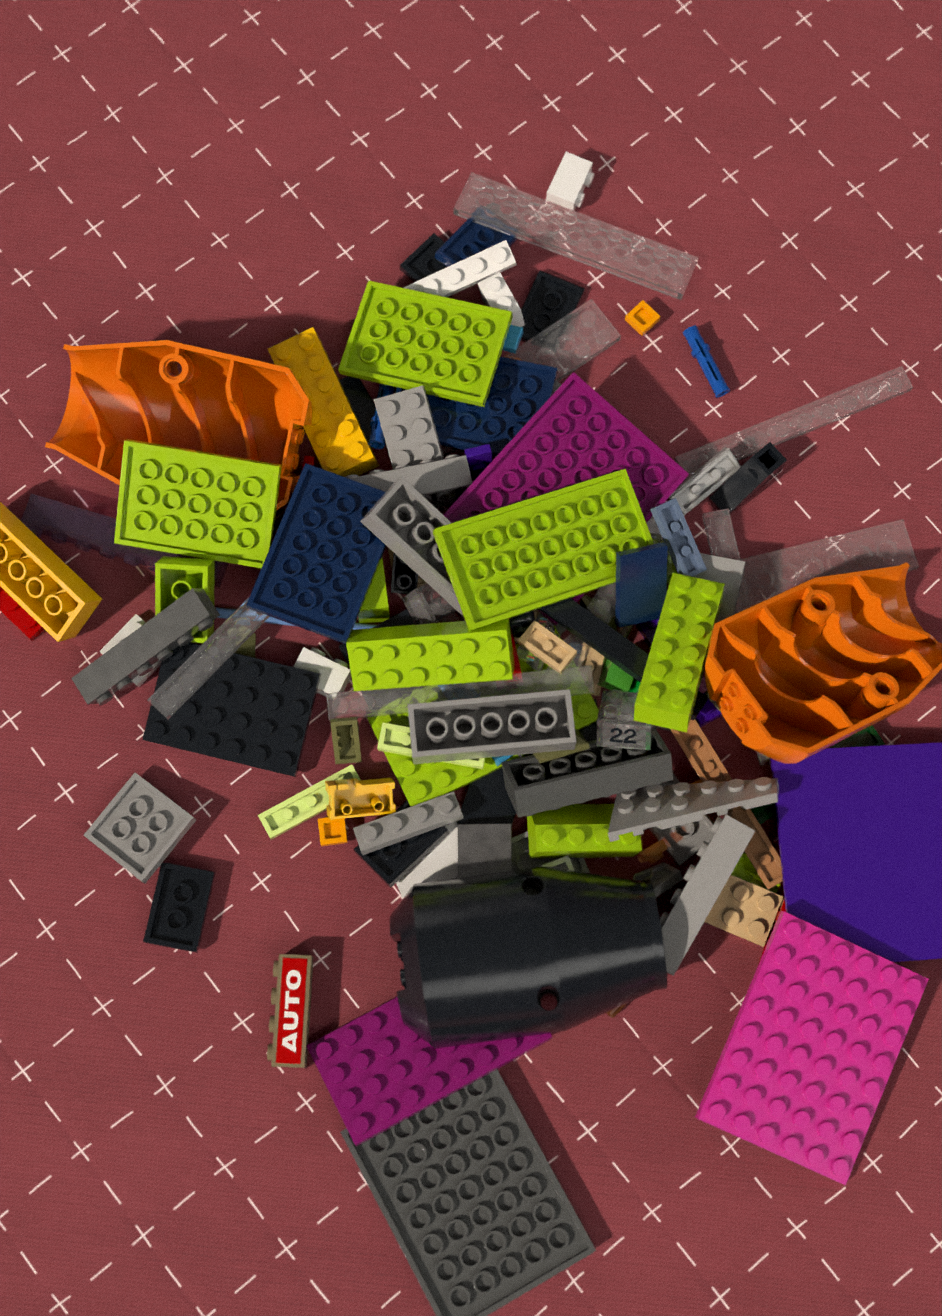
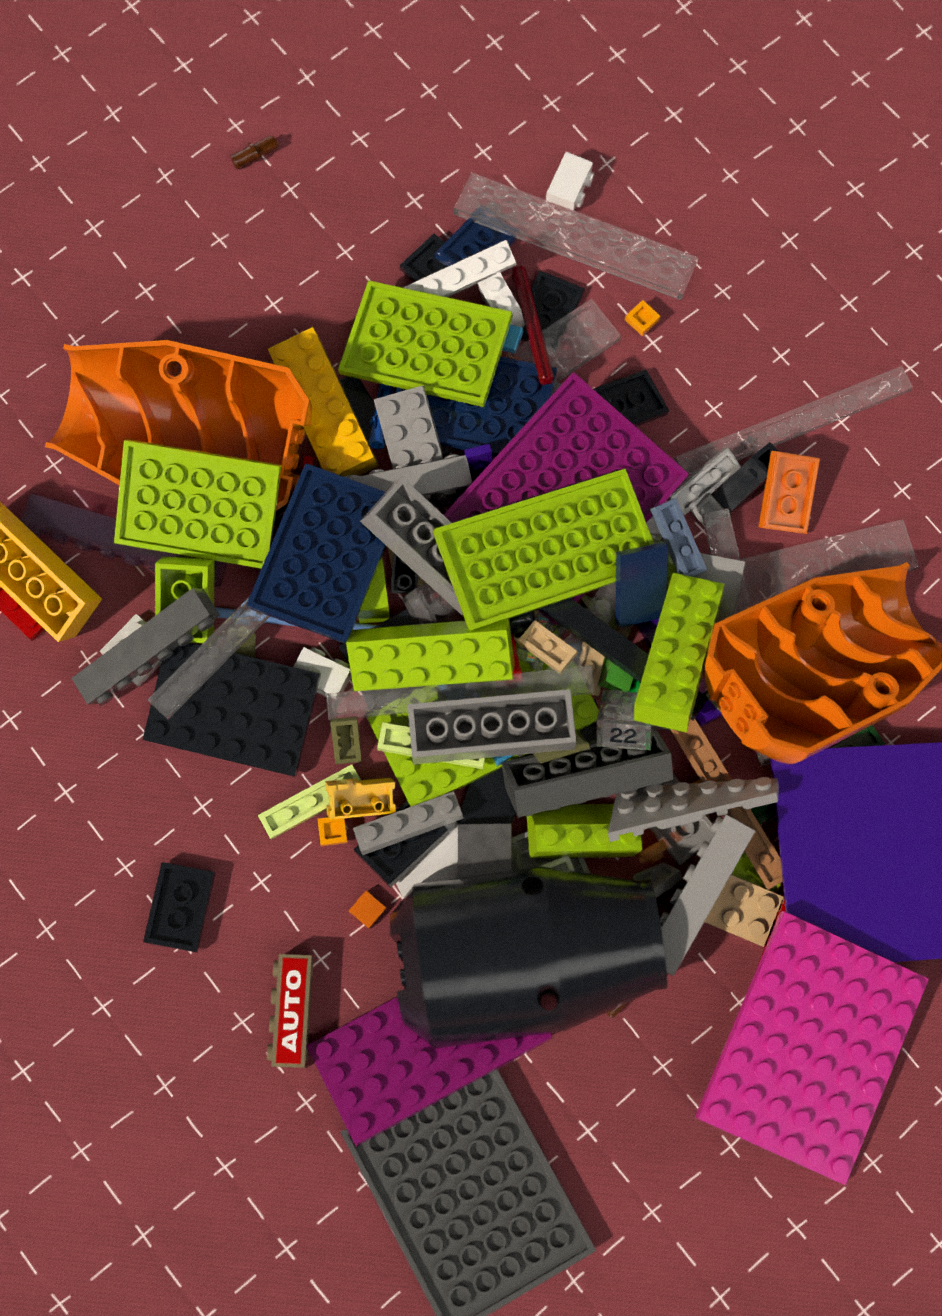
light grey plate [84,773,196,884] -> none
blue pin [683,325,730,398] -> none
none -> reddish brown axle [230,136,278,170]
none -> orange tile [349,891,387,929]
none -> dark red axle [512,266,554,385]
none -> black tile [593,369,670,427]
none -> light grey tile [691,494,728,530]
none -> orange tile [758,451,820,534]

